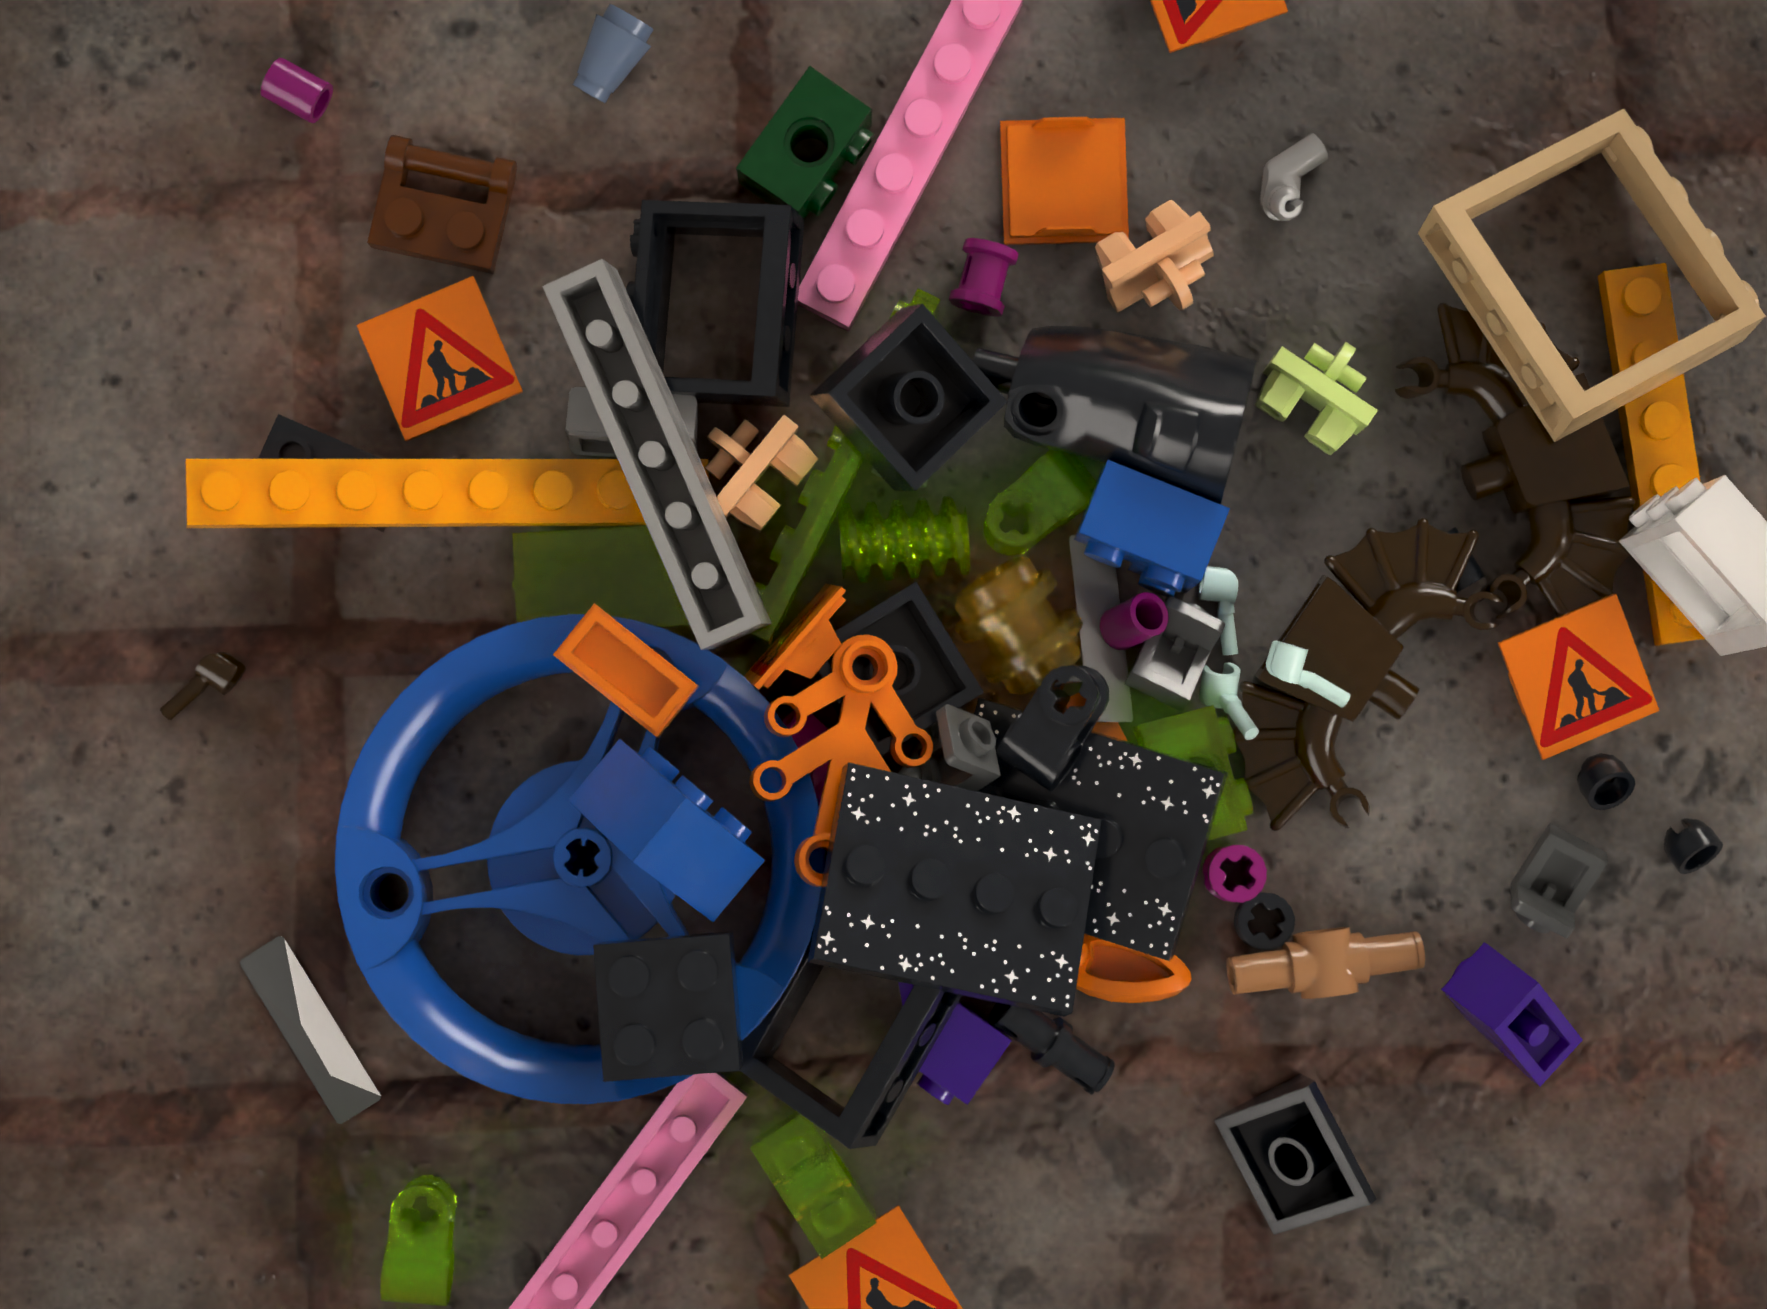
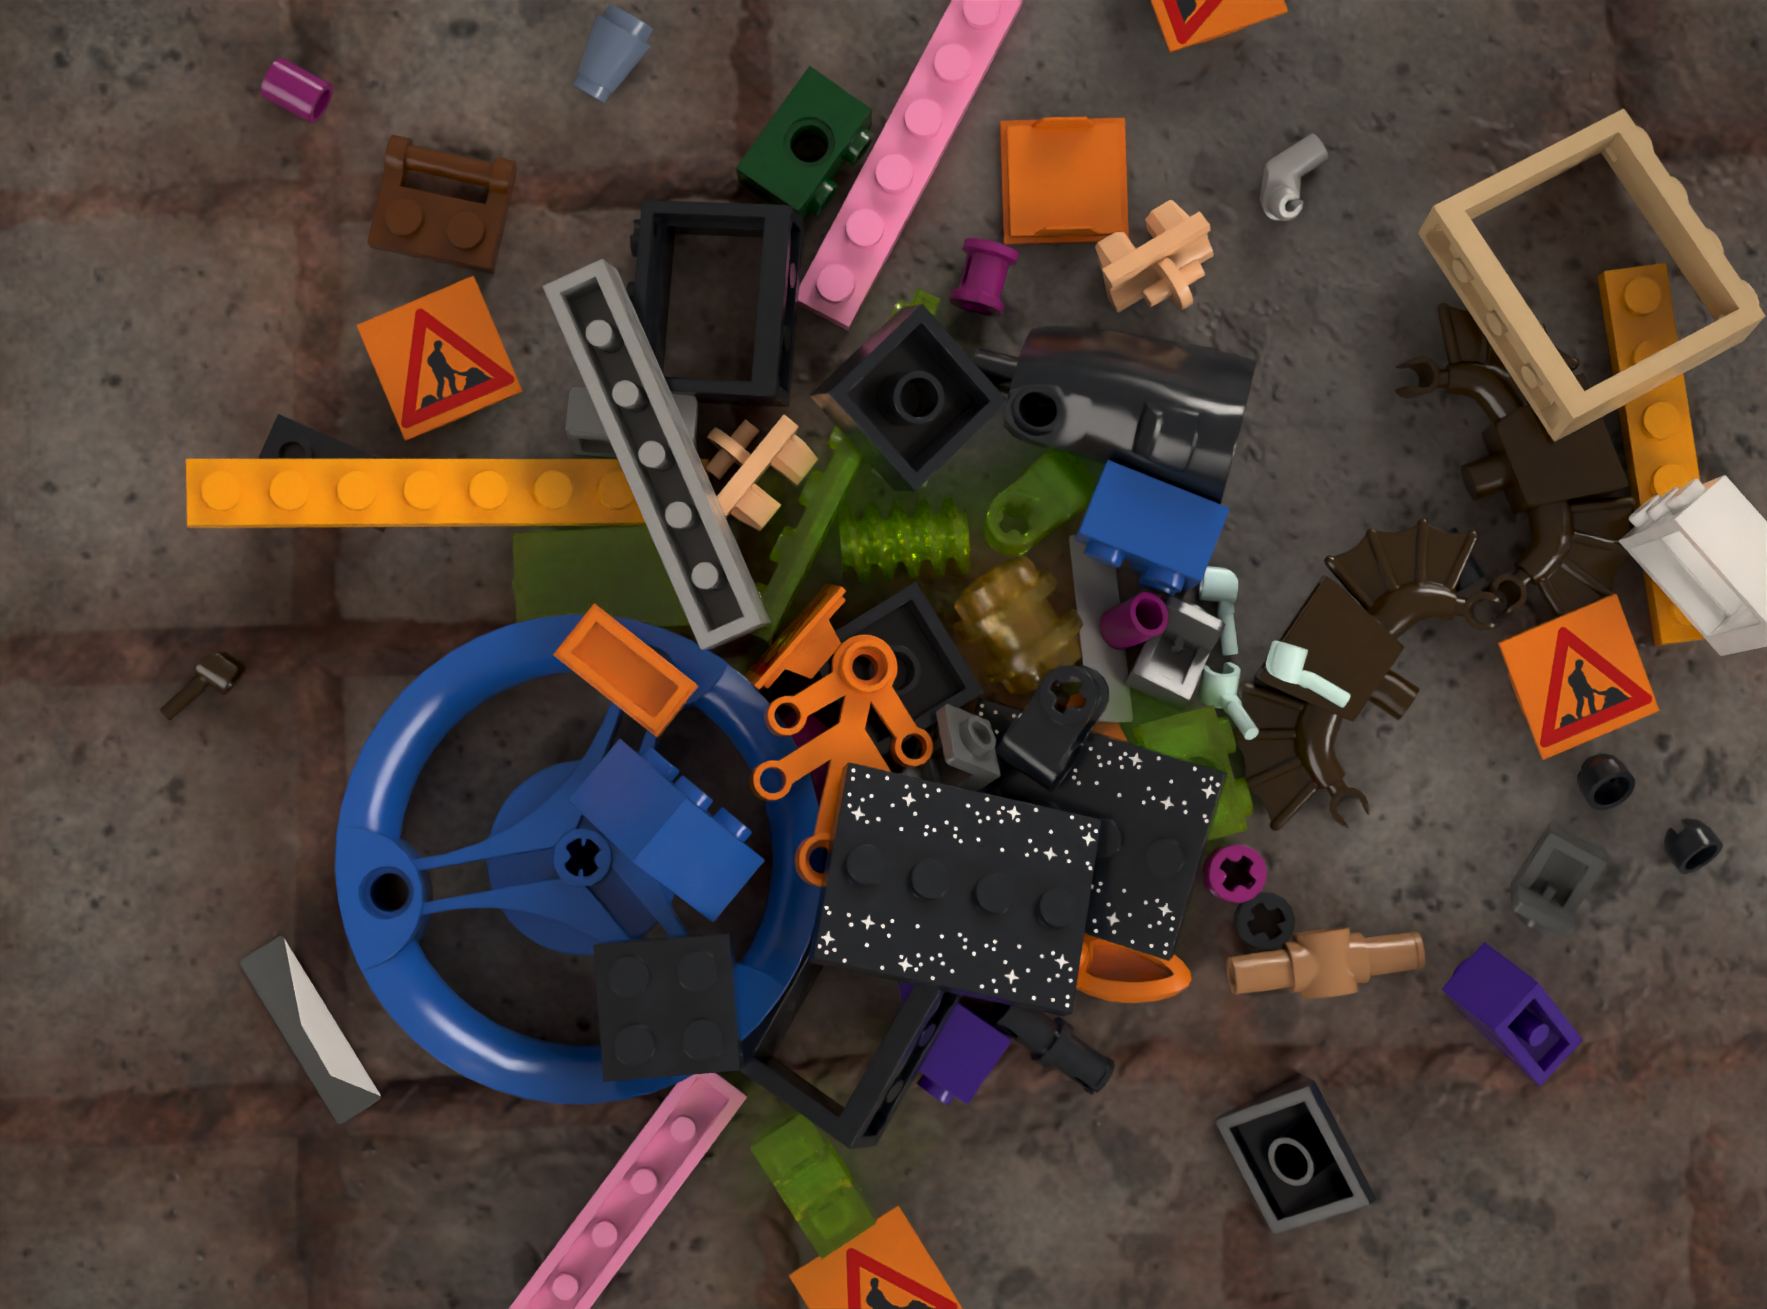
clear neon green piece [380,1175,457,1306] -> none
yellowish green hips [1255,342,1378,455] -> none

